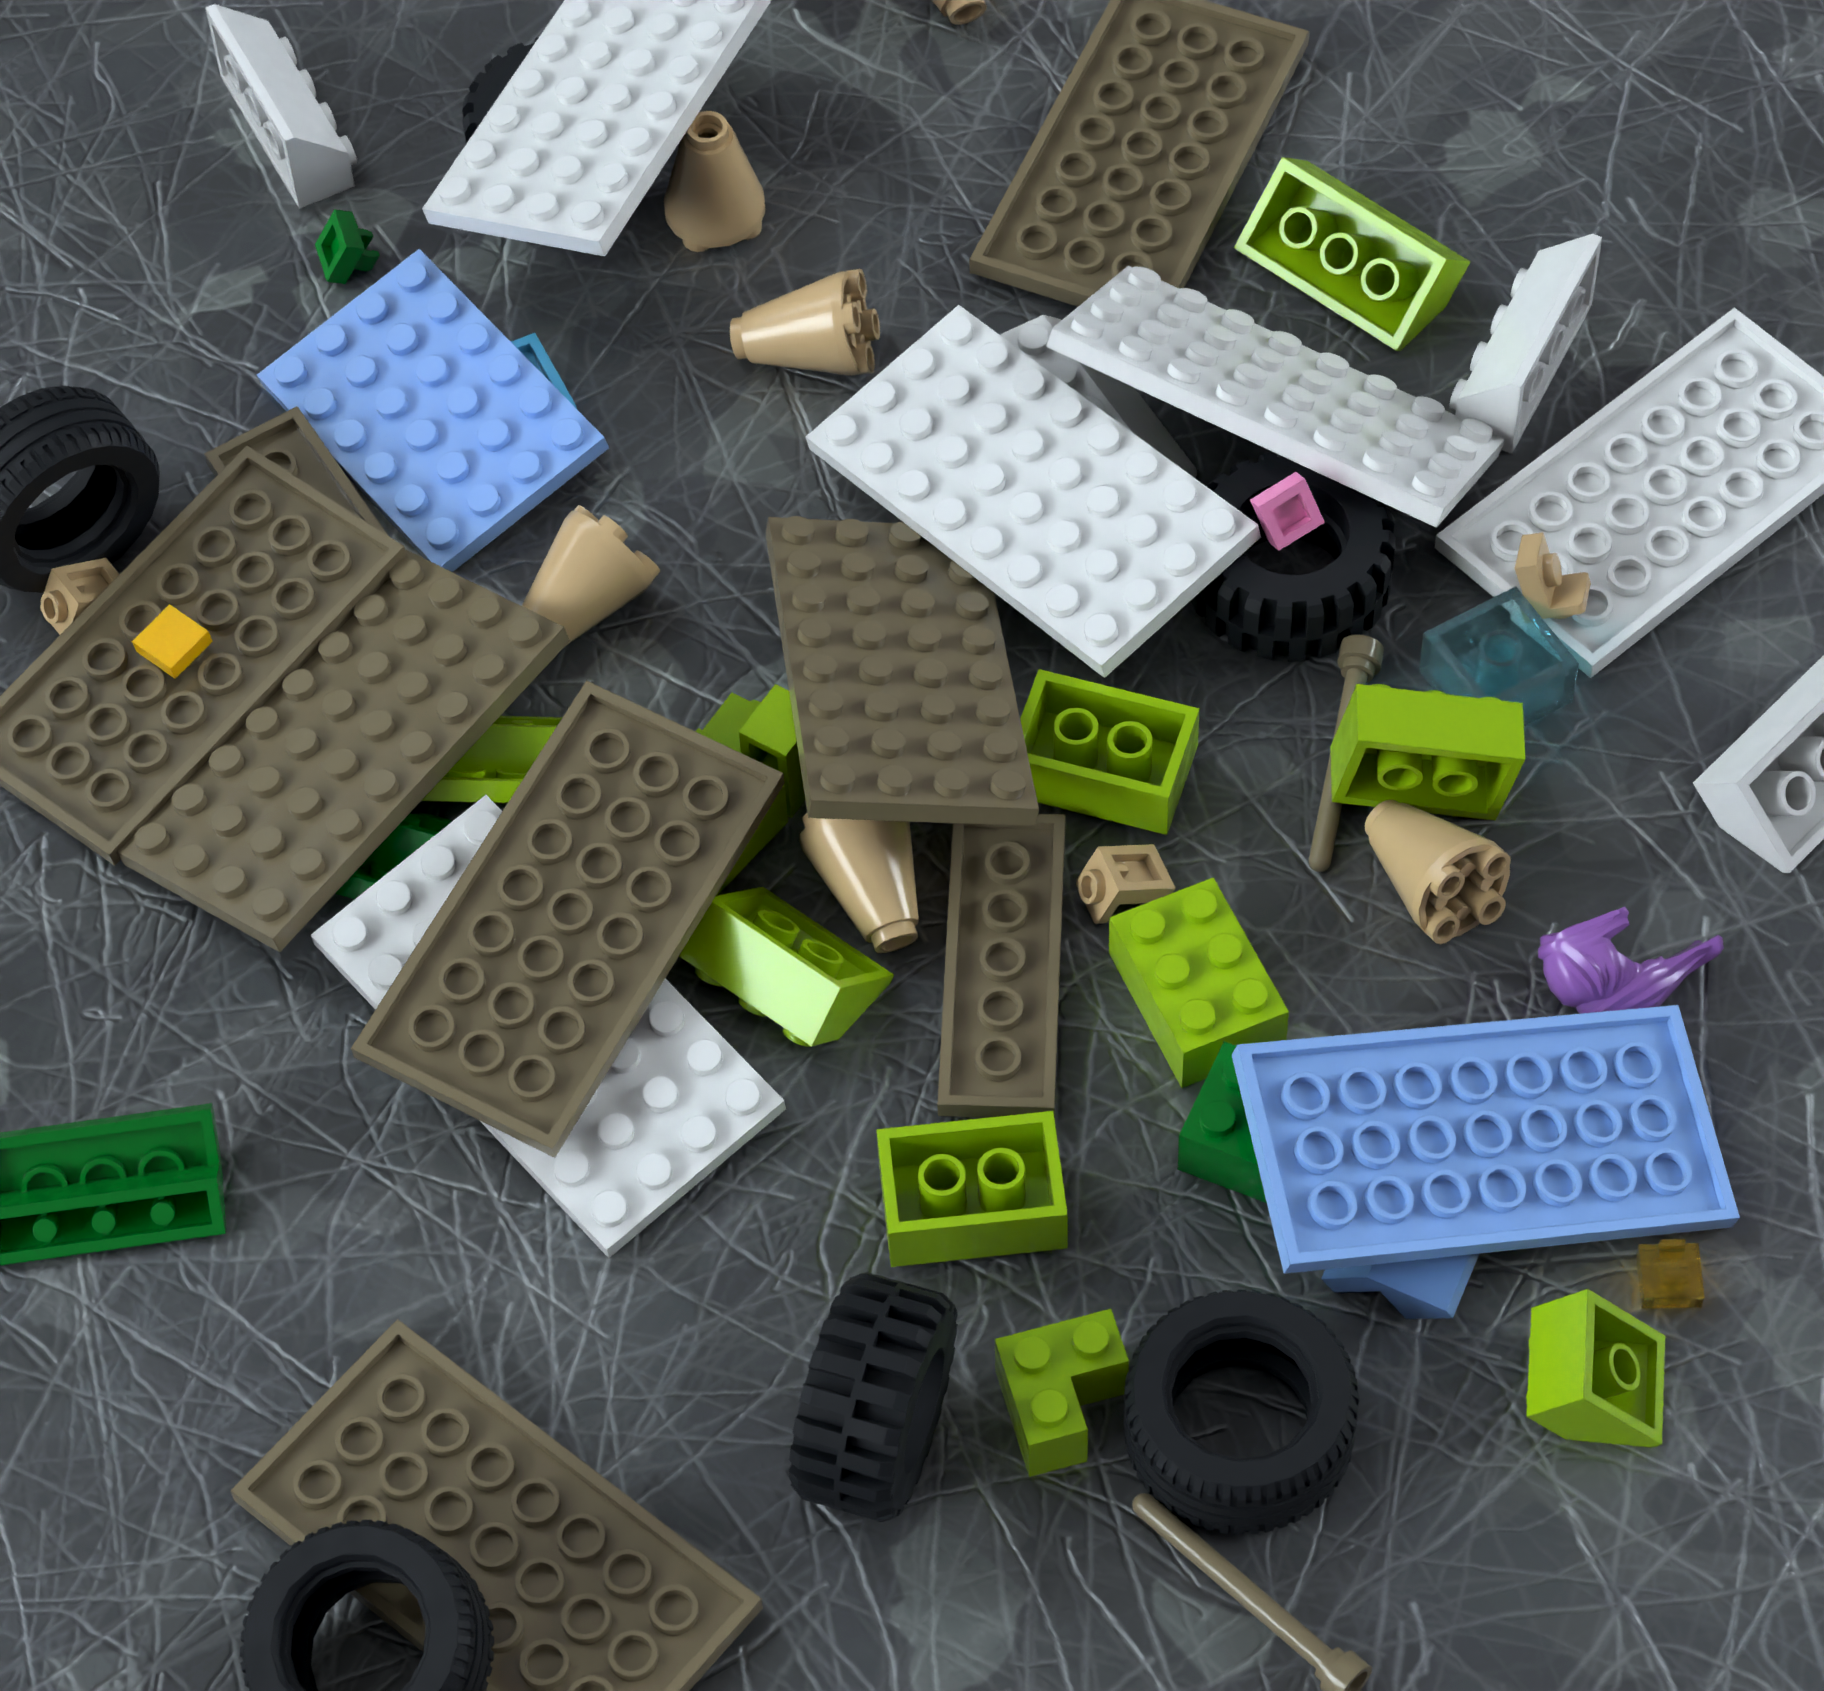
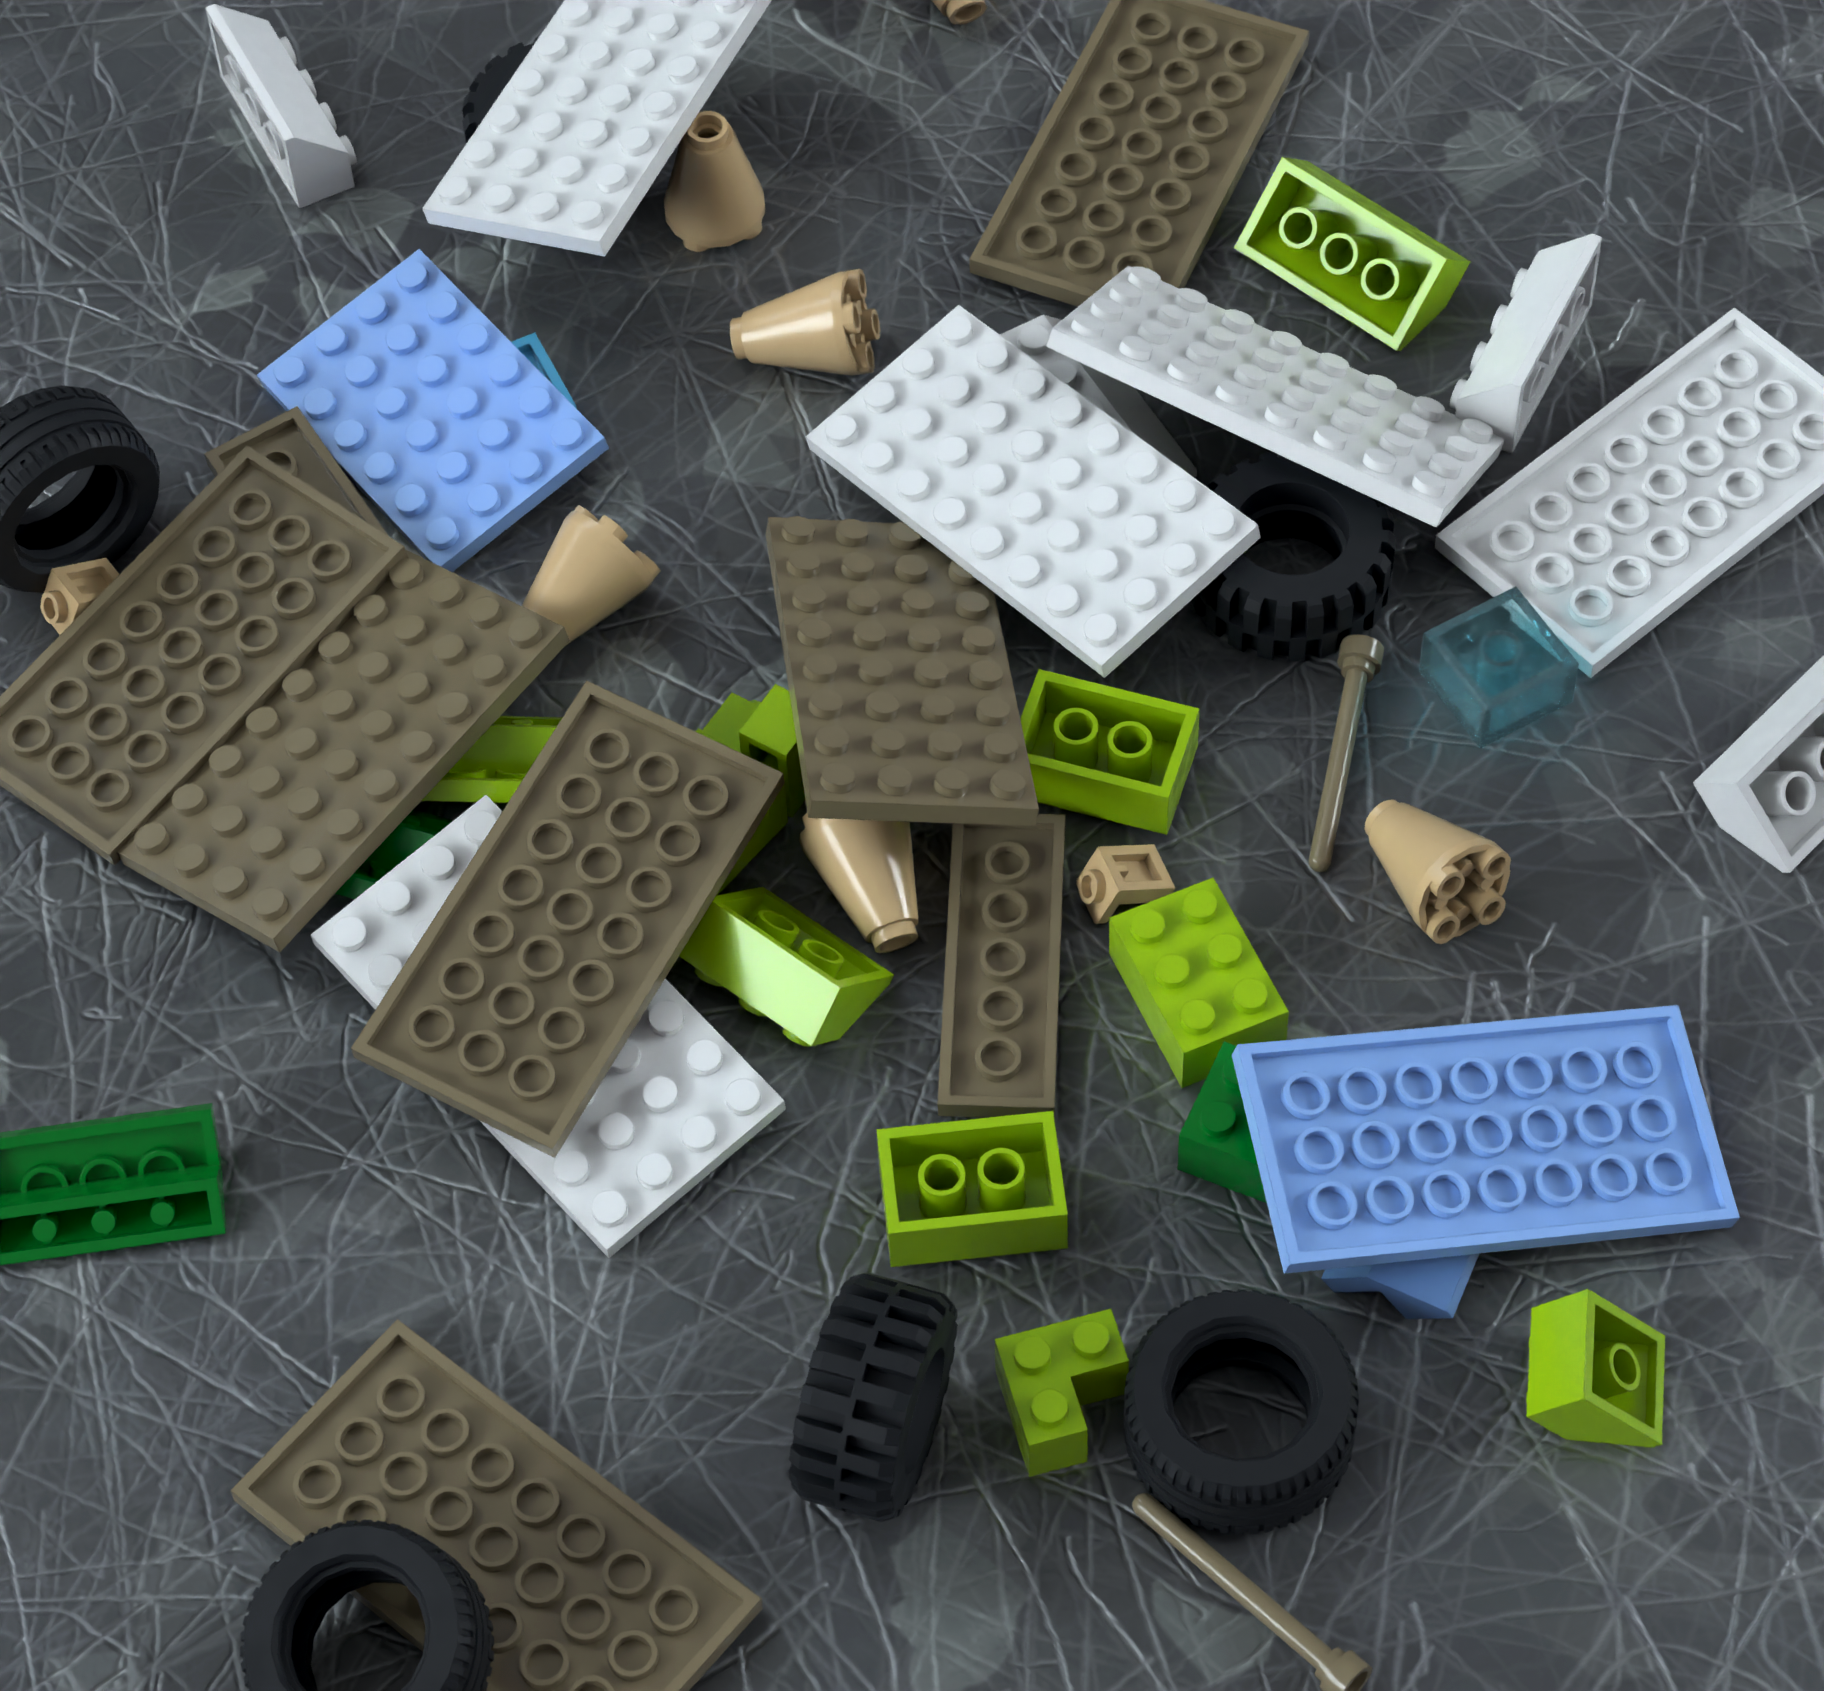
yellow tile [132,604,213,679] -> none
green tile [315,209,380,284] -> none
bright pink tile [1250,472,1325,551] -> none
lime brick [1330,684,1525,821] -> none
tan bracket [1515,532,1591,620] -> none
medium lavender hair [1538,906,1724,1014] -> none
clear yellow tile [1636,1239,1704,1309] -> none

